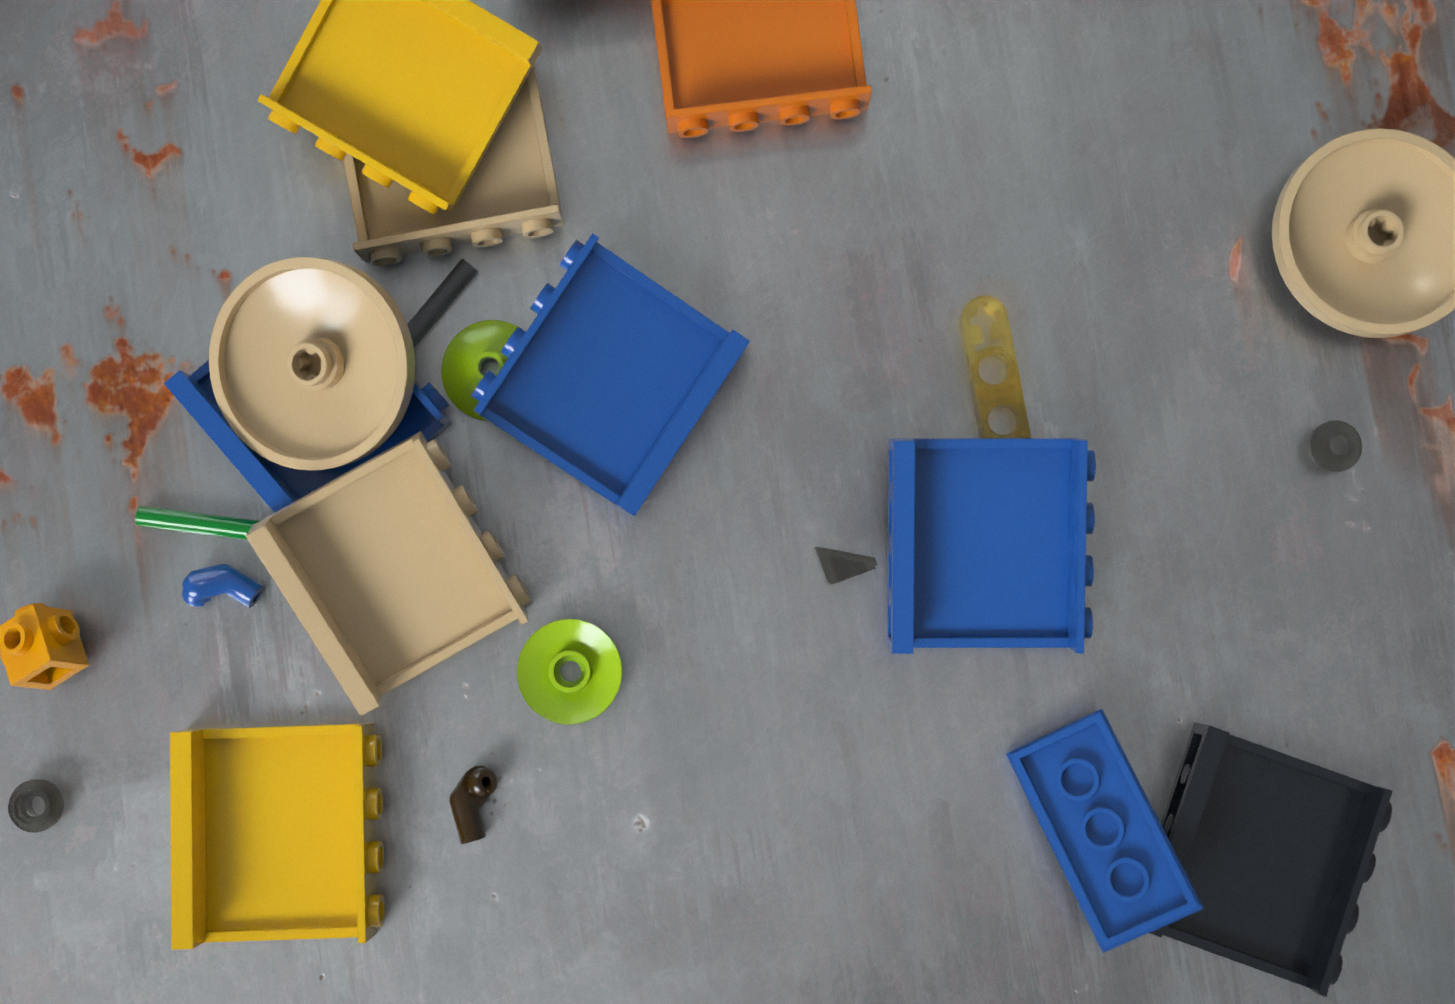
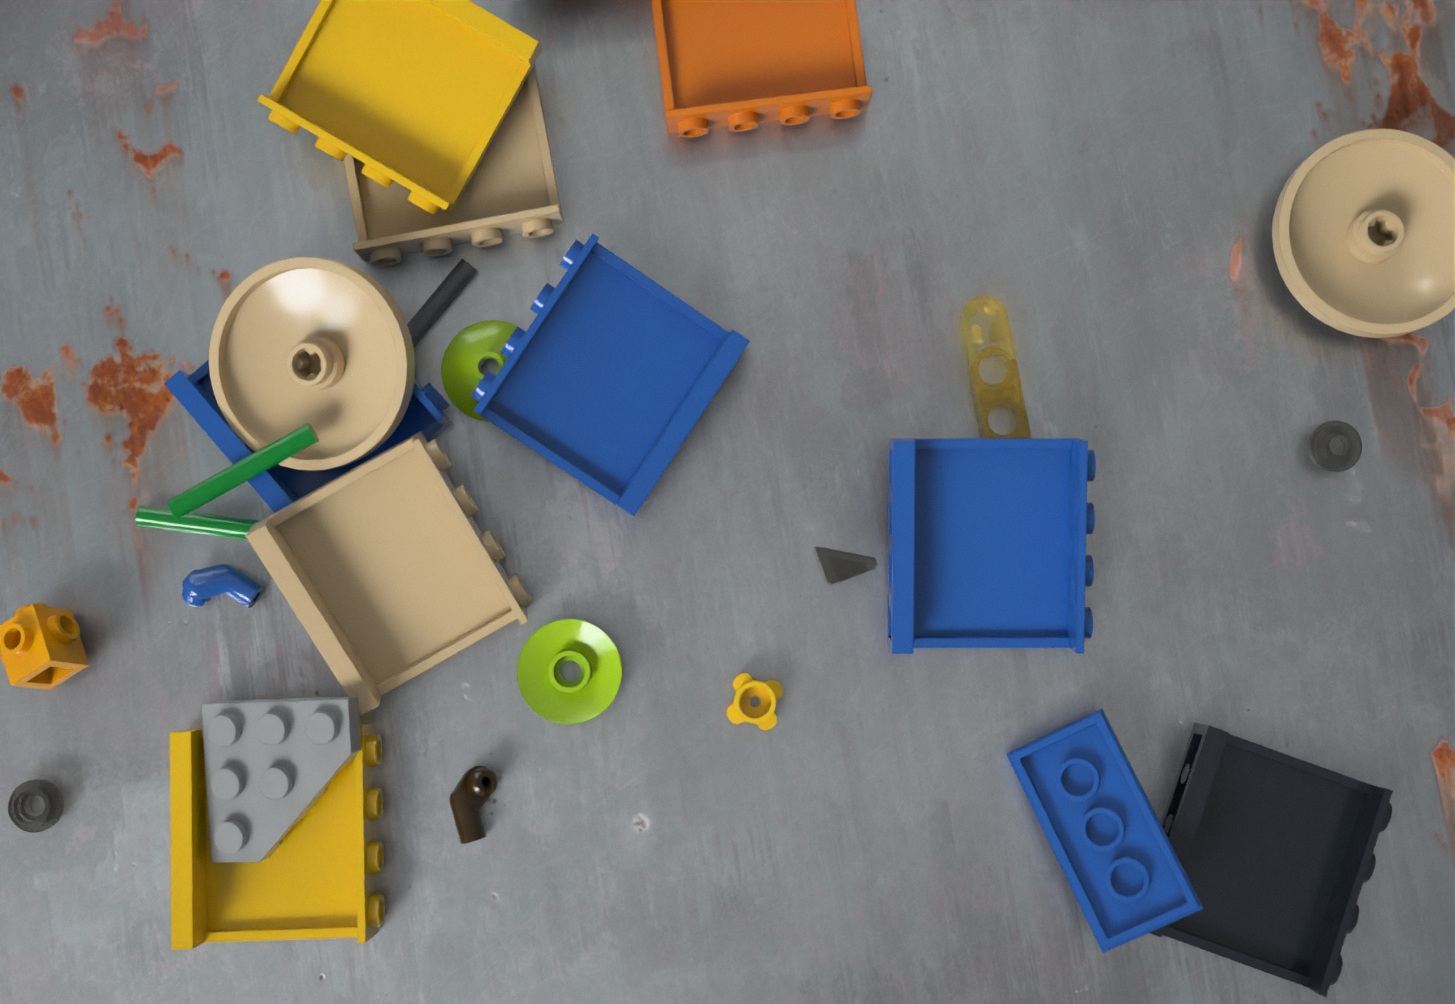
none -> green bar [167,423,319,519]
none -> light grey plate [201,696,361,863]
none -> yellow plate [726,673,783,730]

